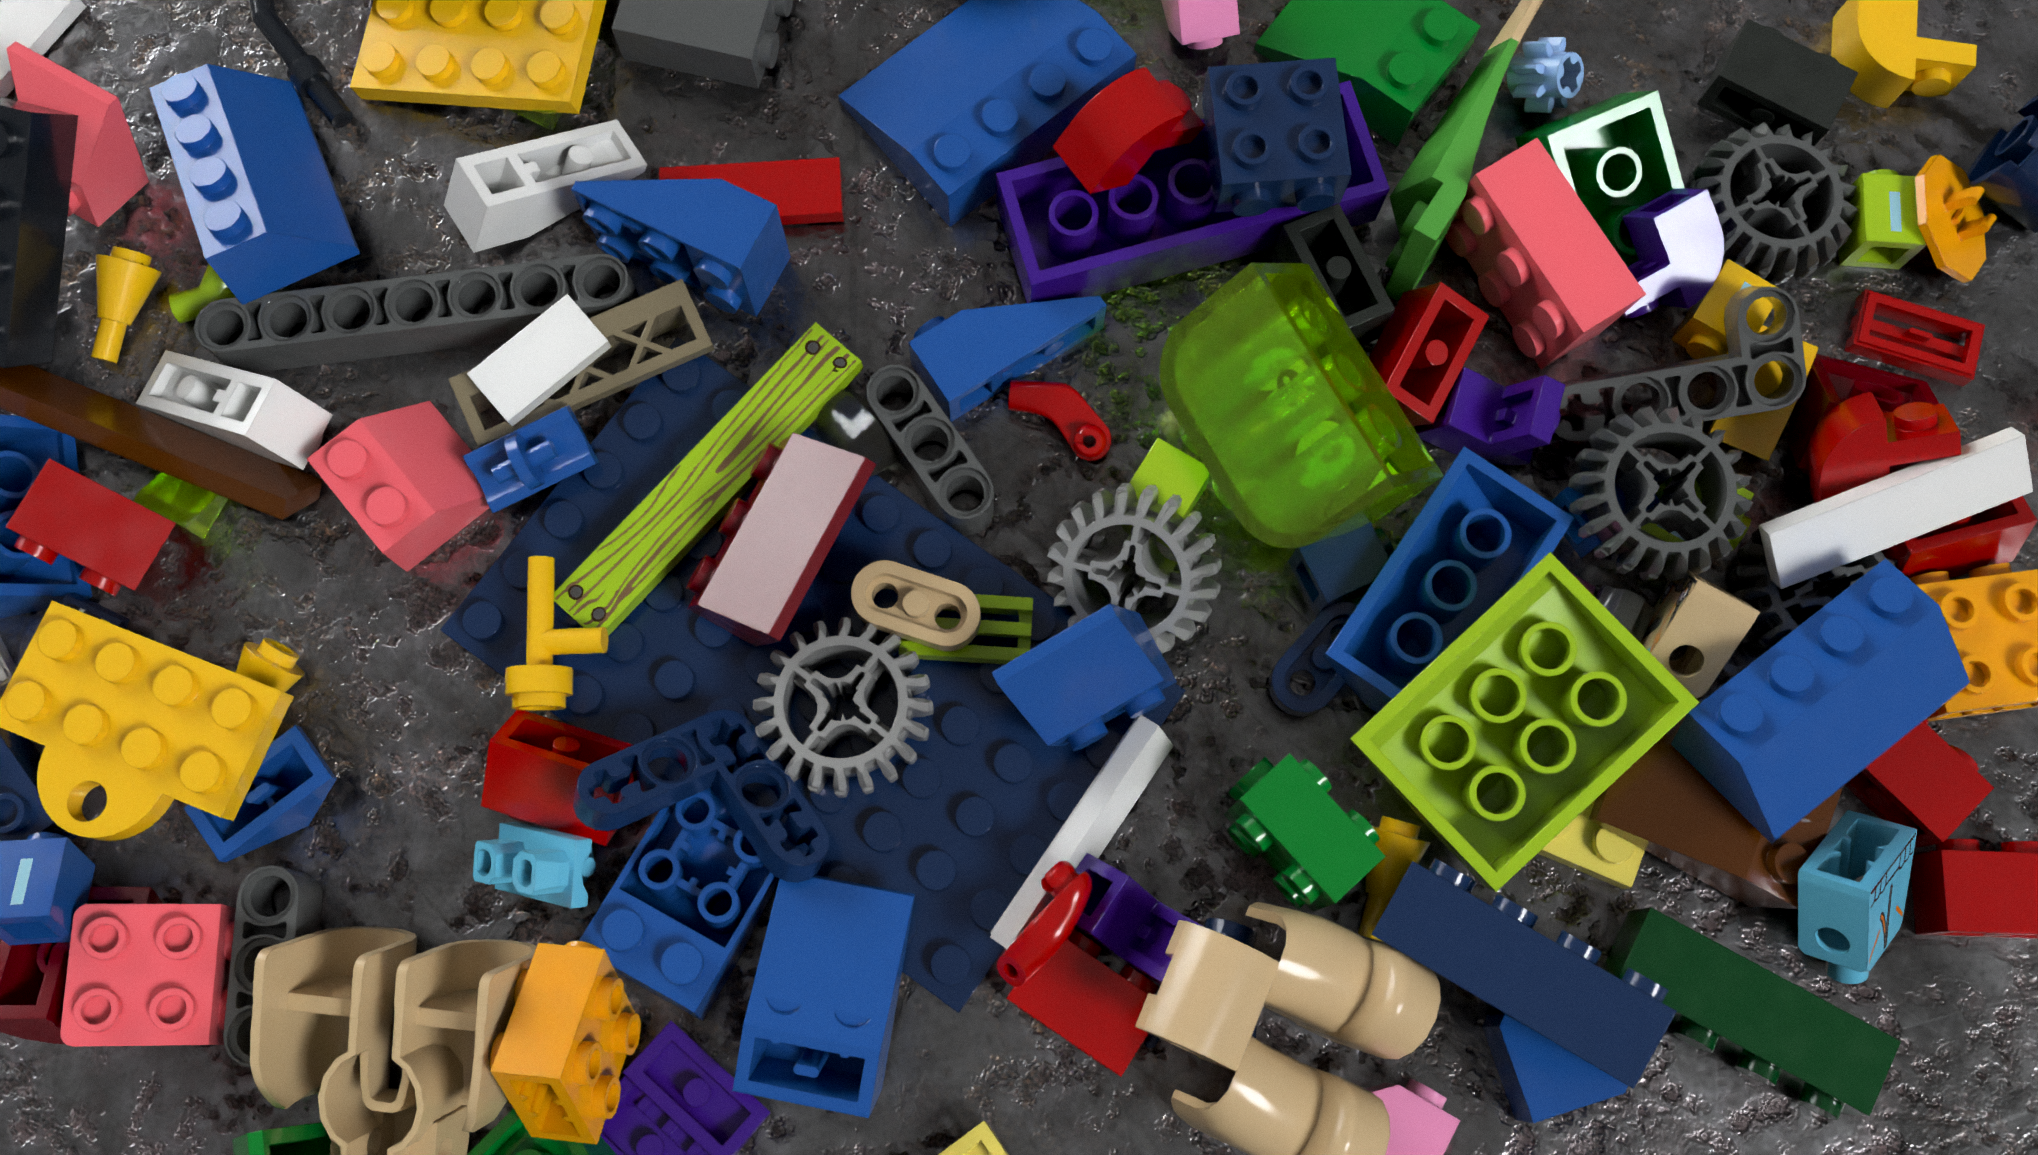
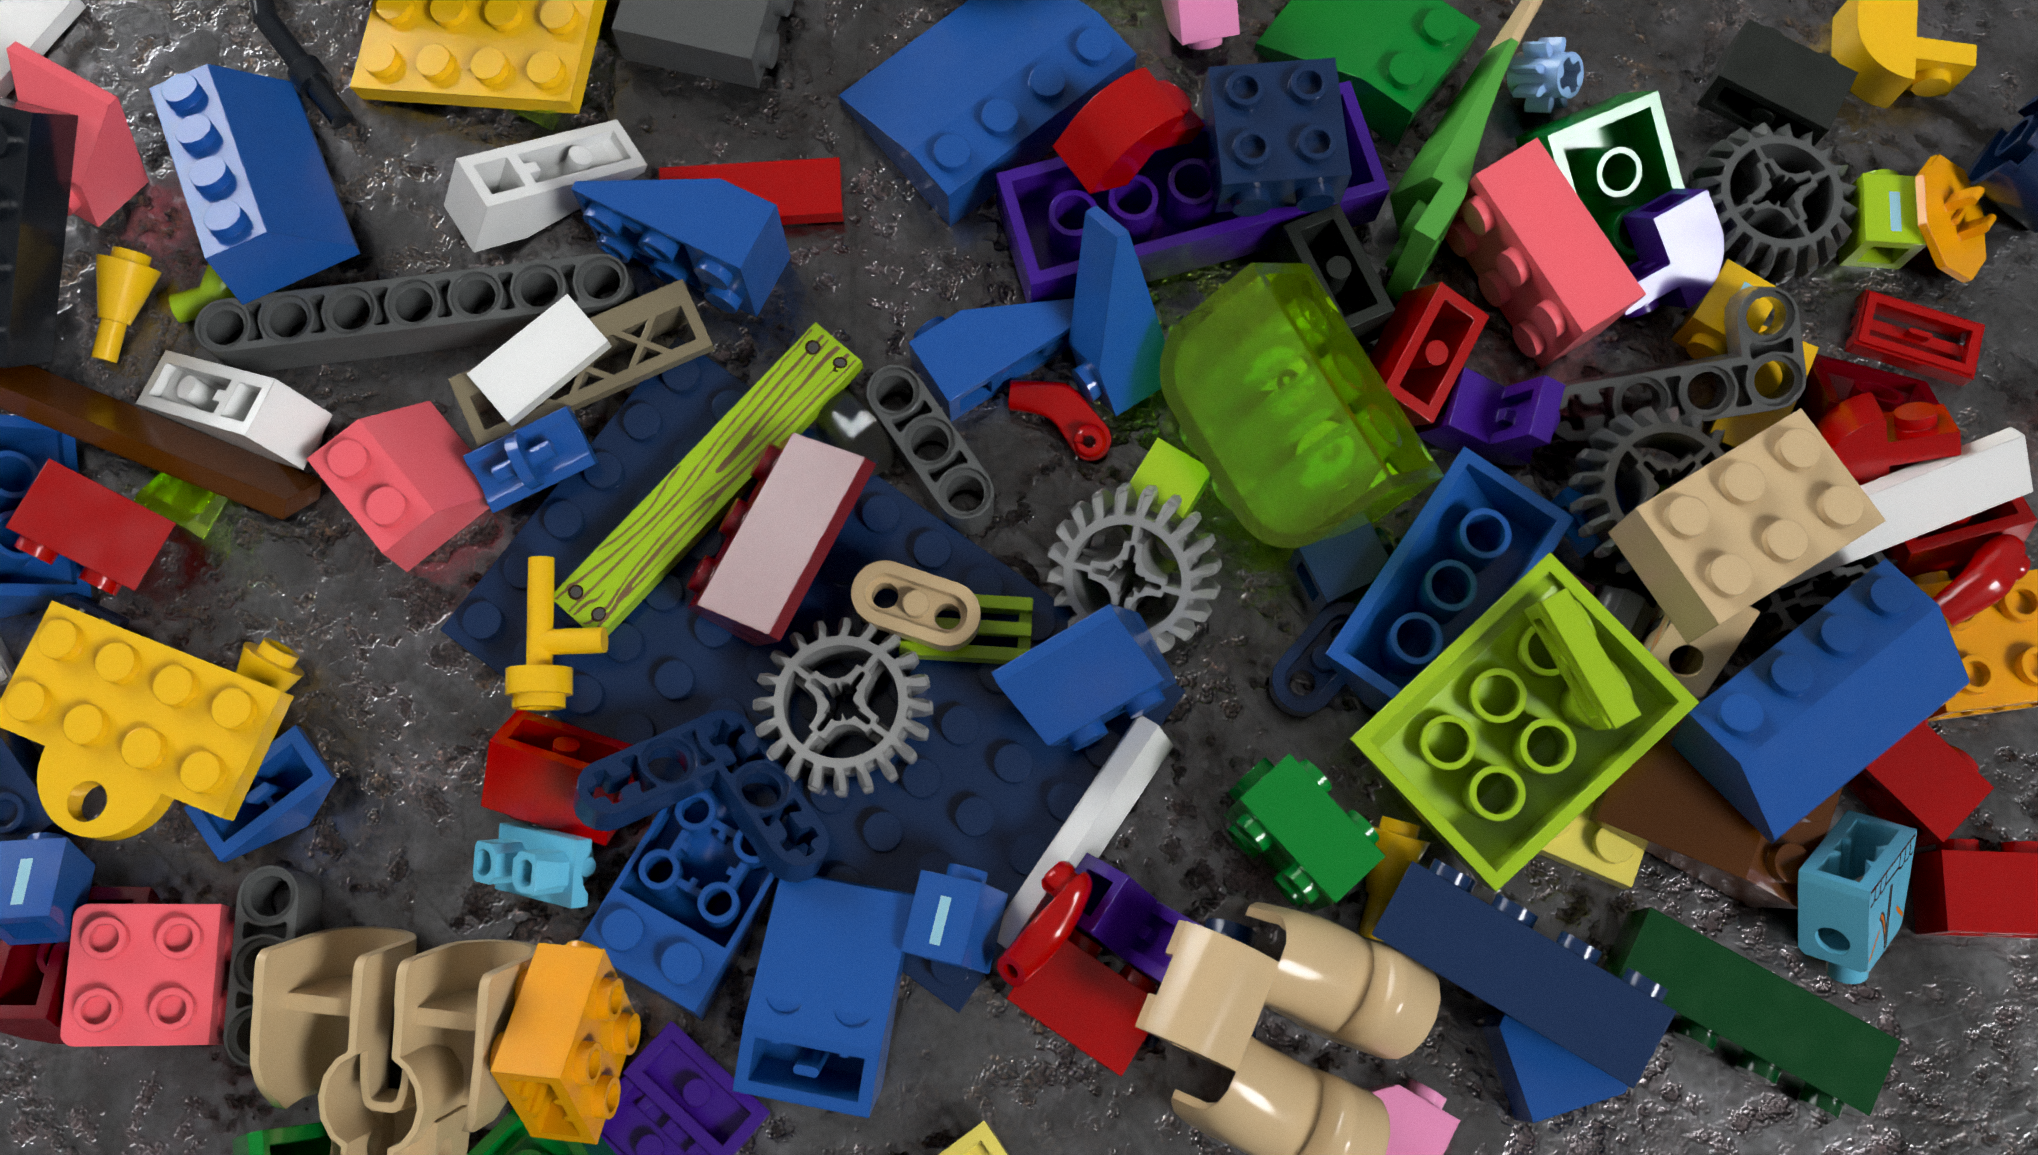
none -> blue brick [901,863,1008,974]
none -> blue slope [1069,205,1178,416]
none -> lime plate [1524,588,1642,731]
none -> tan brick [1608,408,1886,645]
none -> red arm [1932,534,2031,627]

